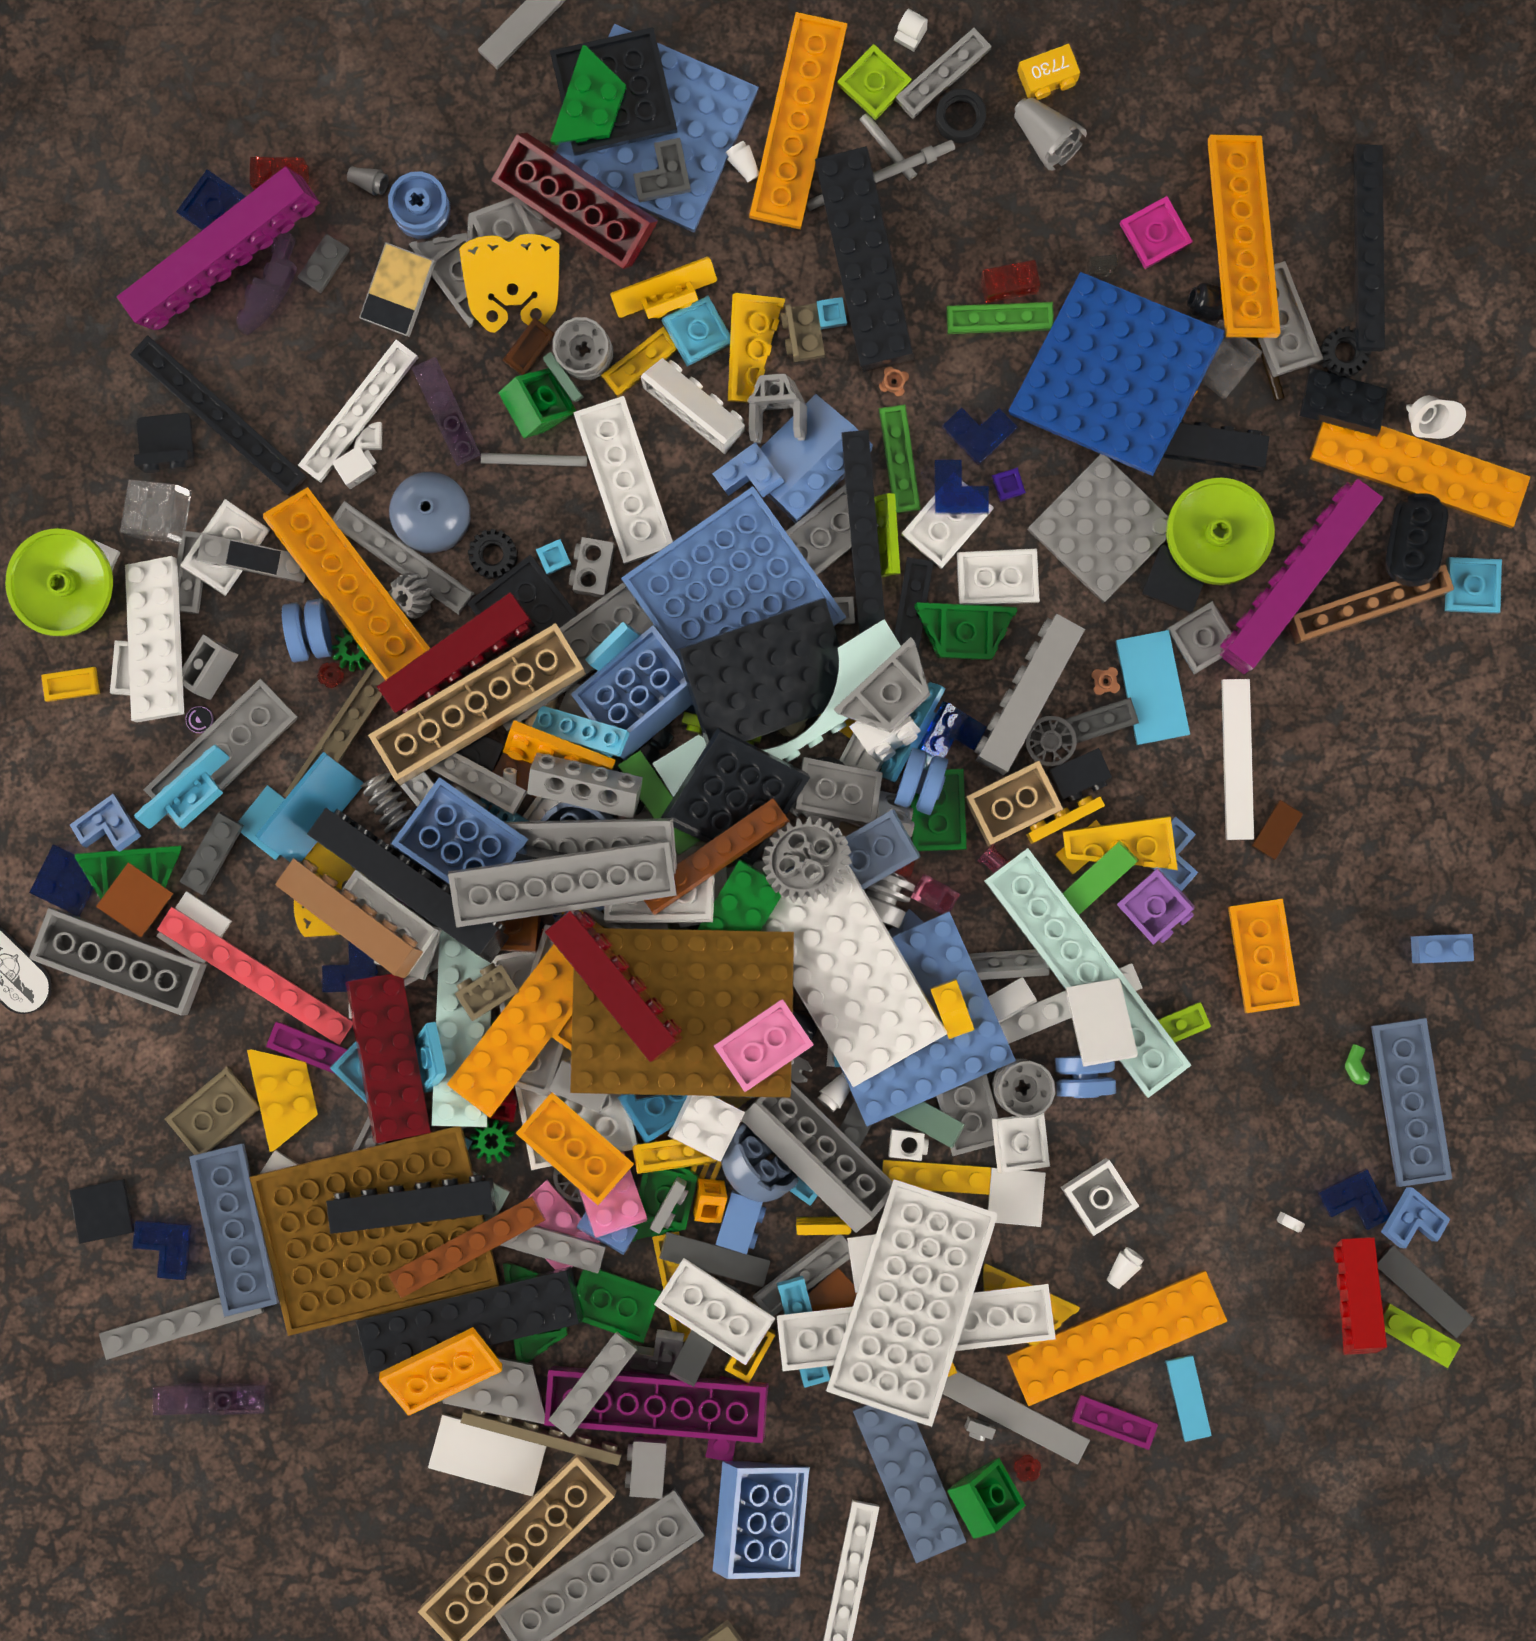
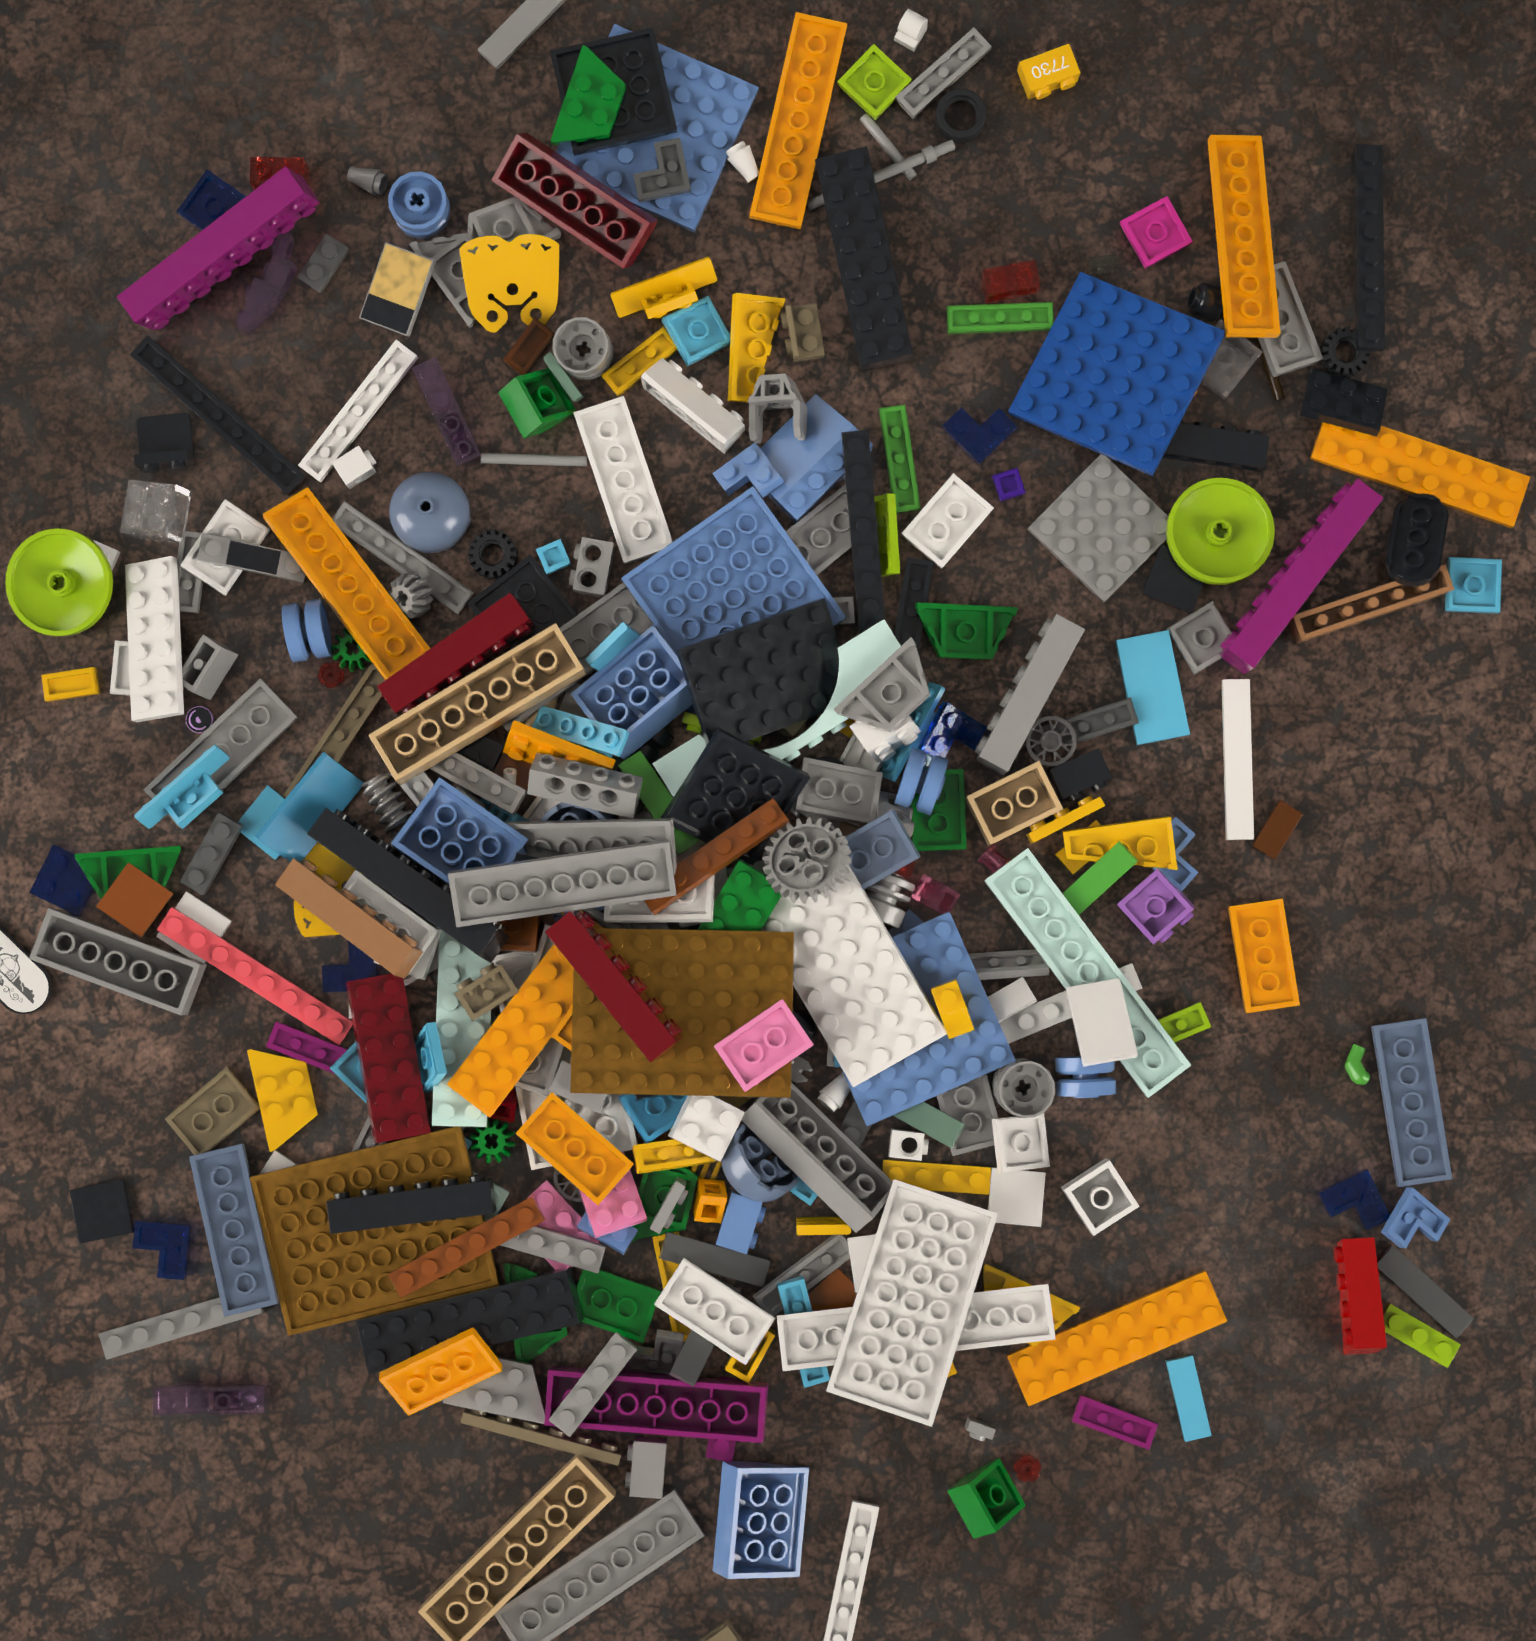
medium blue plate [70,794,141,852] -> none
white tile [354,422,382,450] -> none
white tile [428,1413,547,1496] -> none
medium azure plate [816,297,847,329] -> none
sand blue plate [853,1404,966,1563] -> none
nougat plate [879,367,909,397] -> none
clear blue plate [934,460,989,515] -> none
light grey tile [942,1369,1090,1464] -> none
white tile [956,549,1040,605] -> none
light grey cone [1014,97,1087,171] -> none
nougat plate [1091,667,1120,695] -> none
white cone [1107,1247,1144,1289] -> none
white tile [1277,1212,1305,1233] -> none
white piece [1406,395,1466,439] -> none
medium blue brick [1411,934,1474,963] -> none

